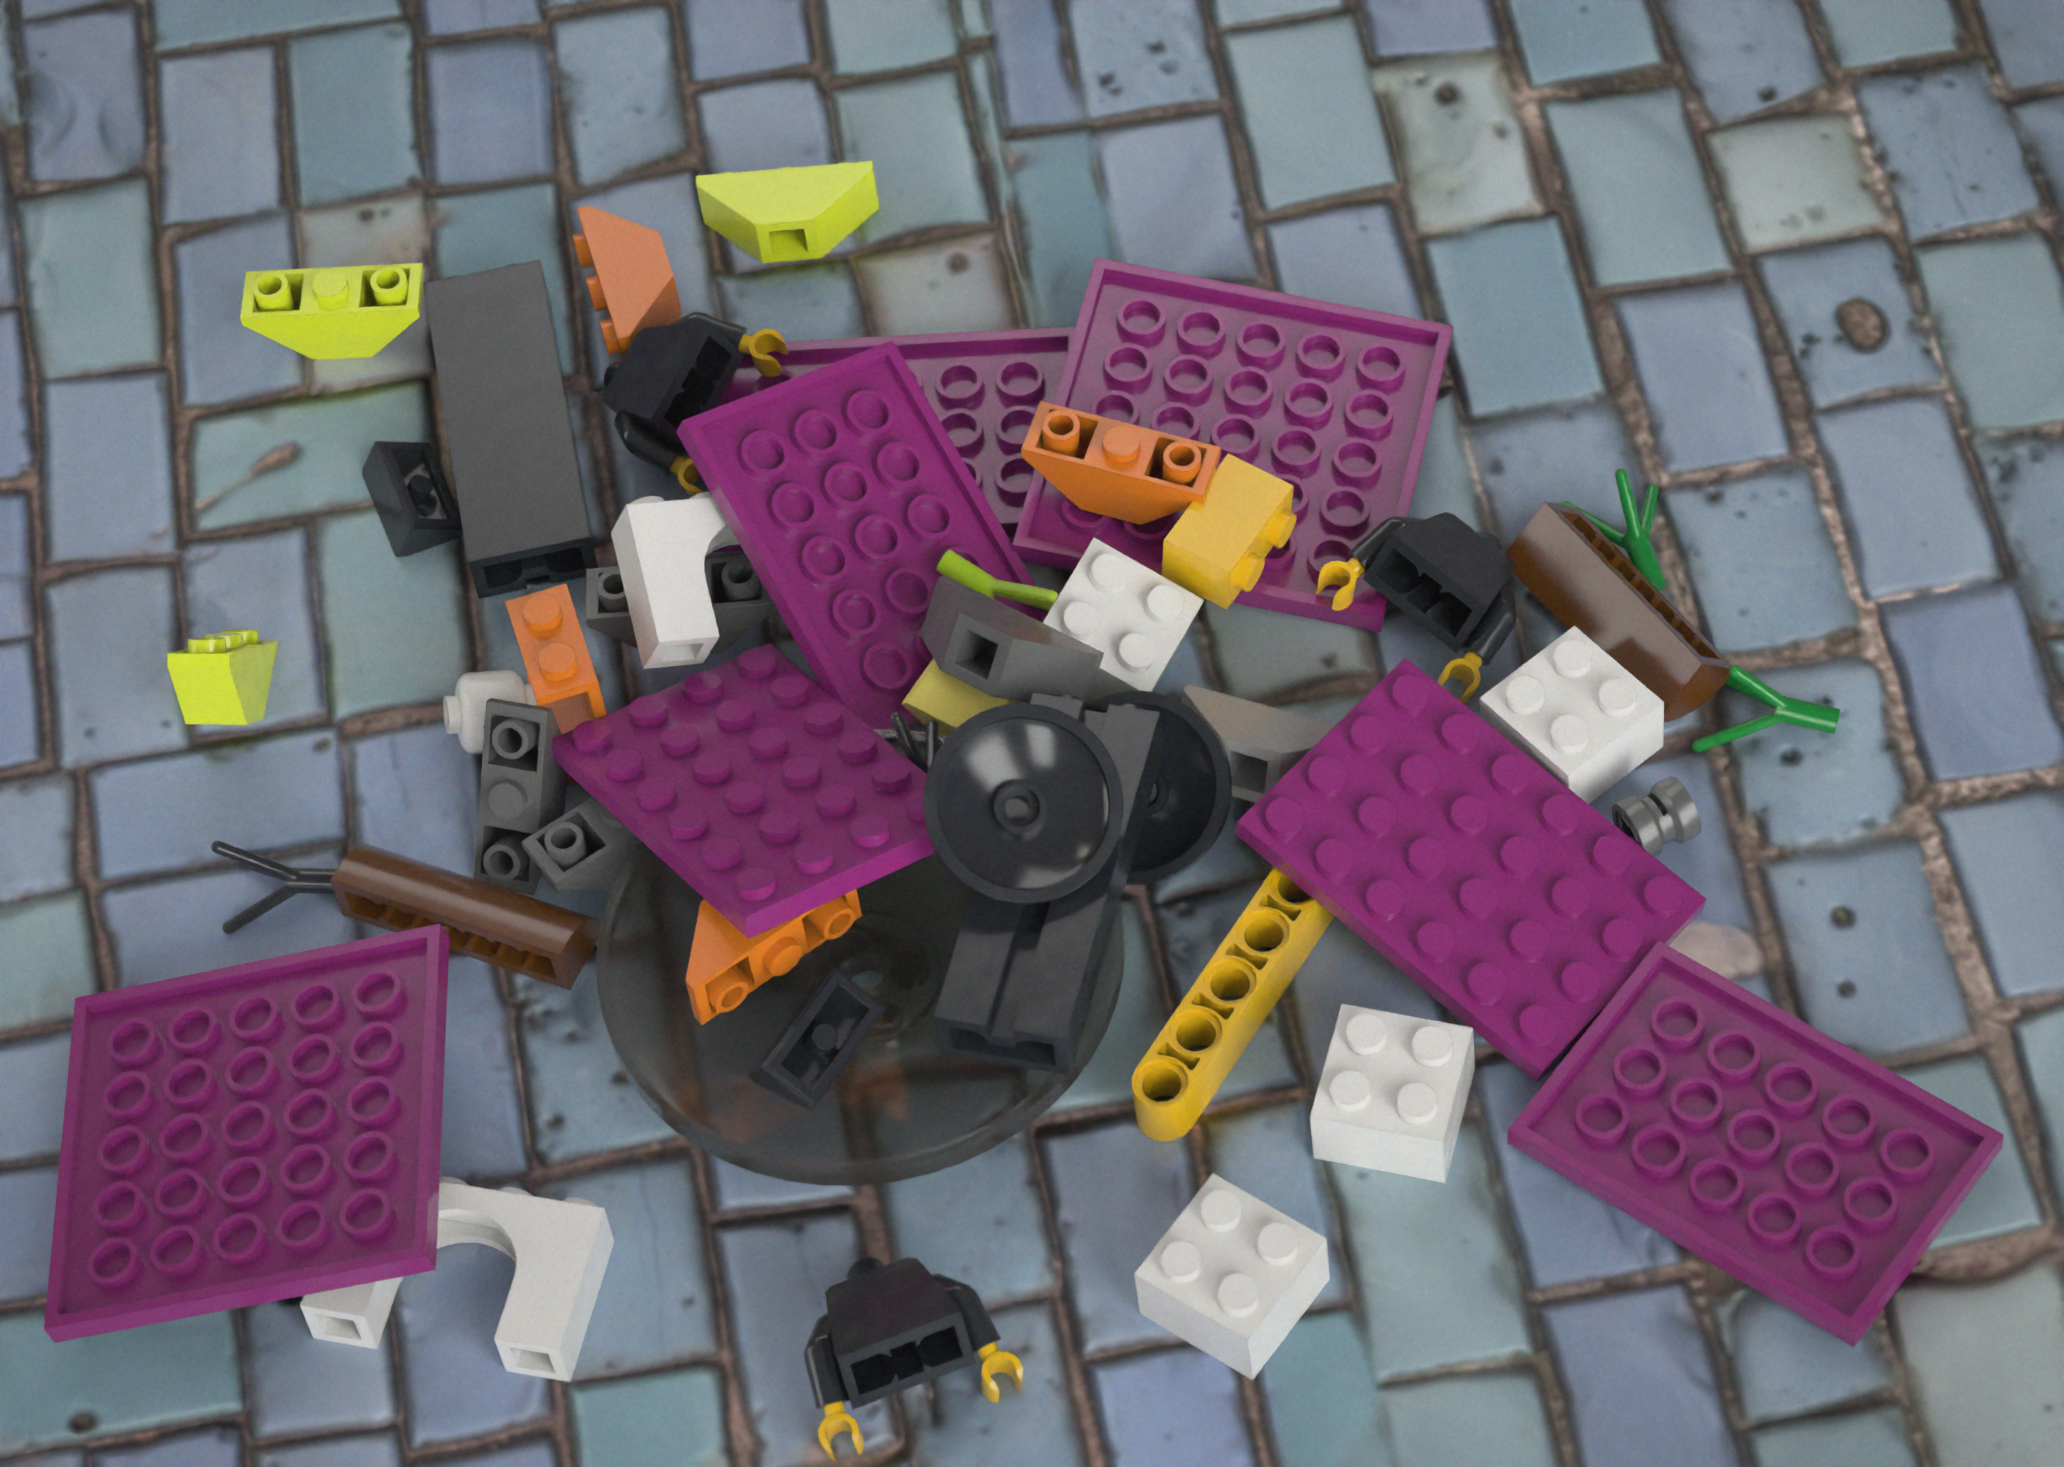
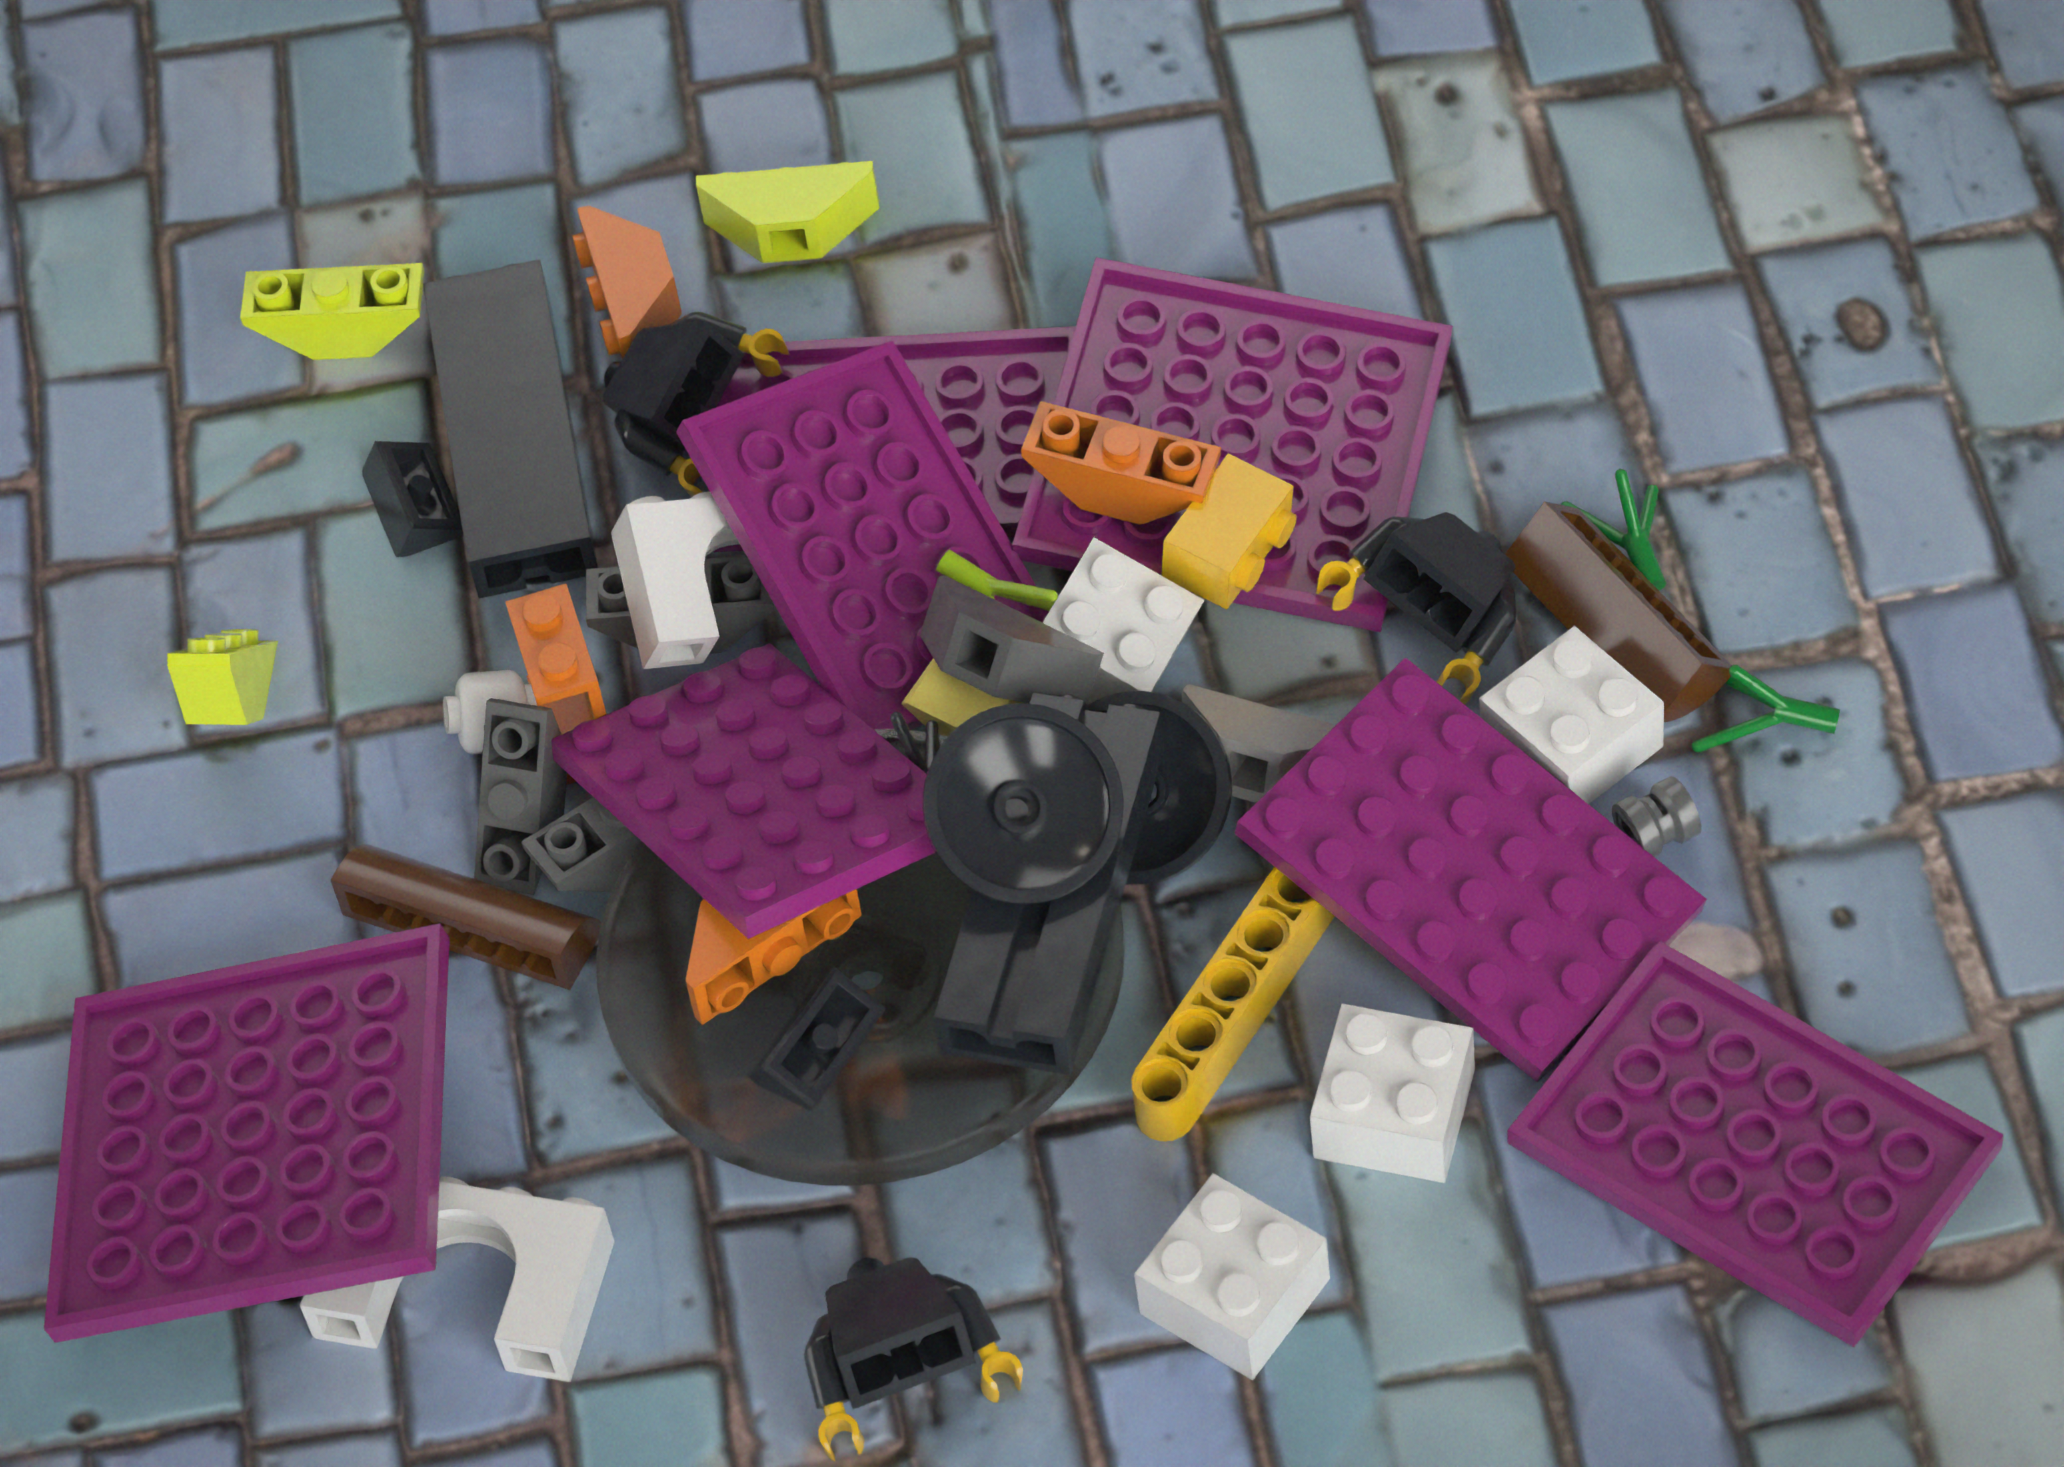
black plant [211,841,336,934] -> none

